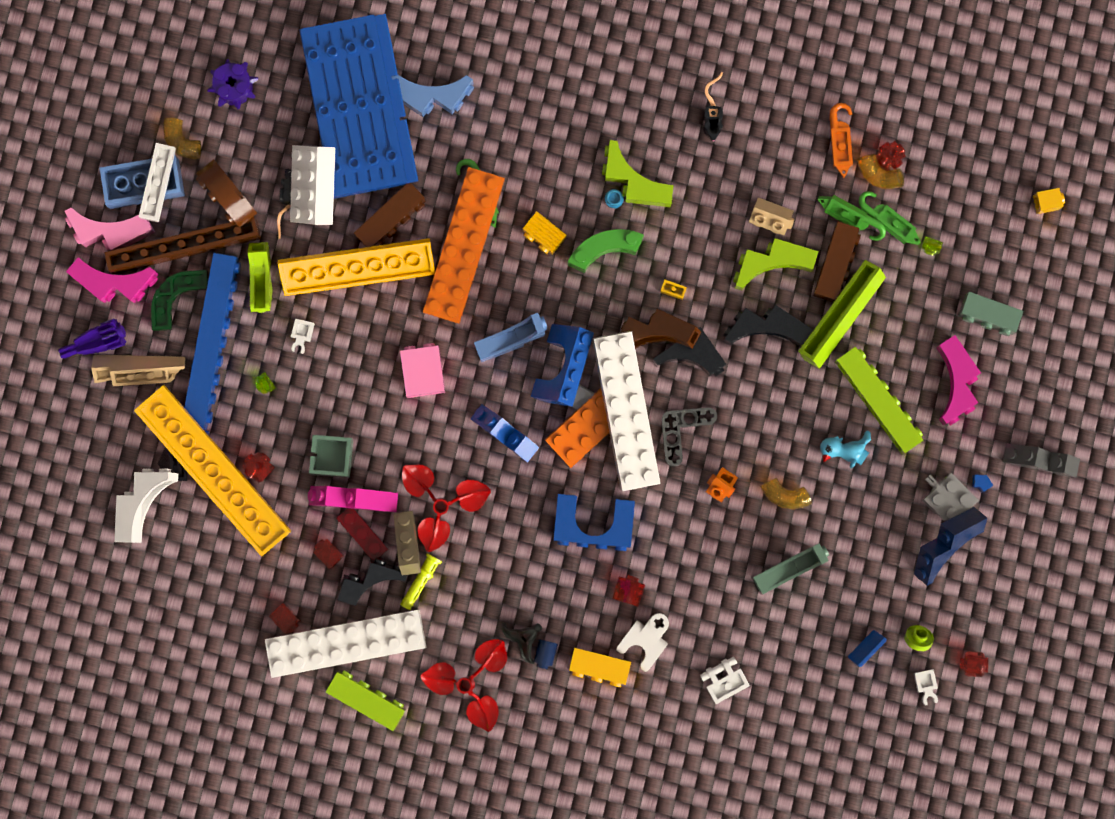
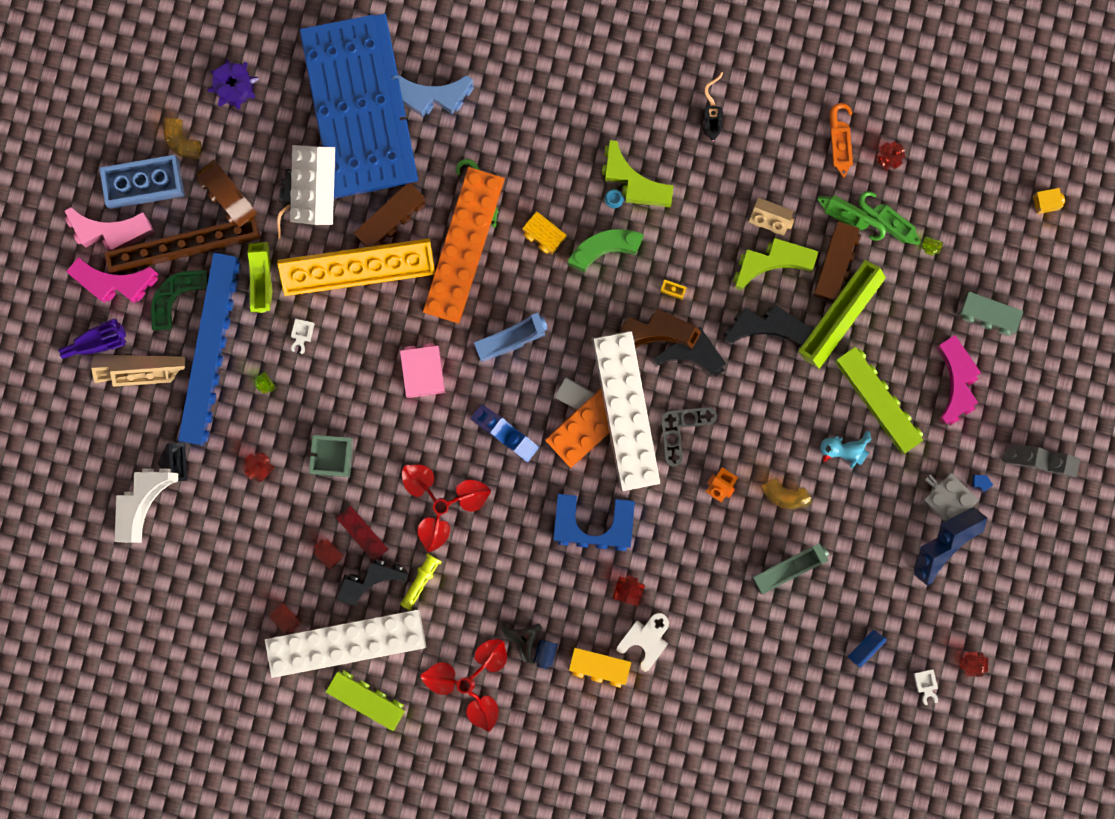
yellow plate [134,385,291,557] -> none
white plate [139,143,176,222] -> none
dark pink arch [308,486,398,512] -> none
dark tan brick [393,511,421,576] -> none
blue arch [531,324,594,407] -> none
white plate [700,656,750,704] -> none
clear yellow cylinder [857,154,904,189] -> none
lime plate [904,625,934,651] -> none

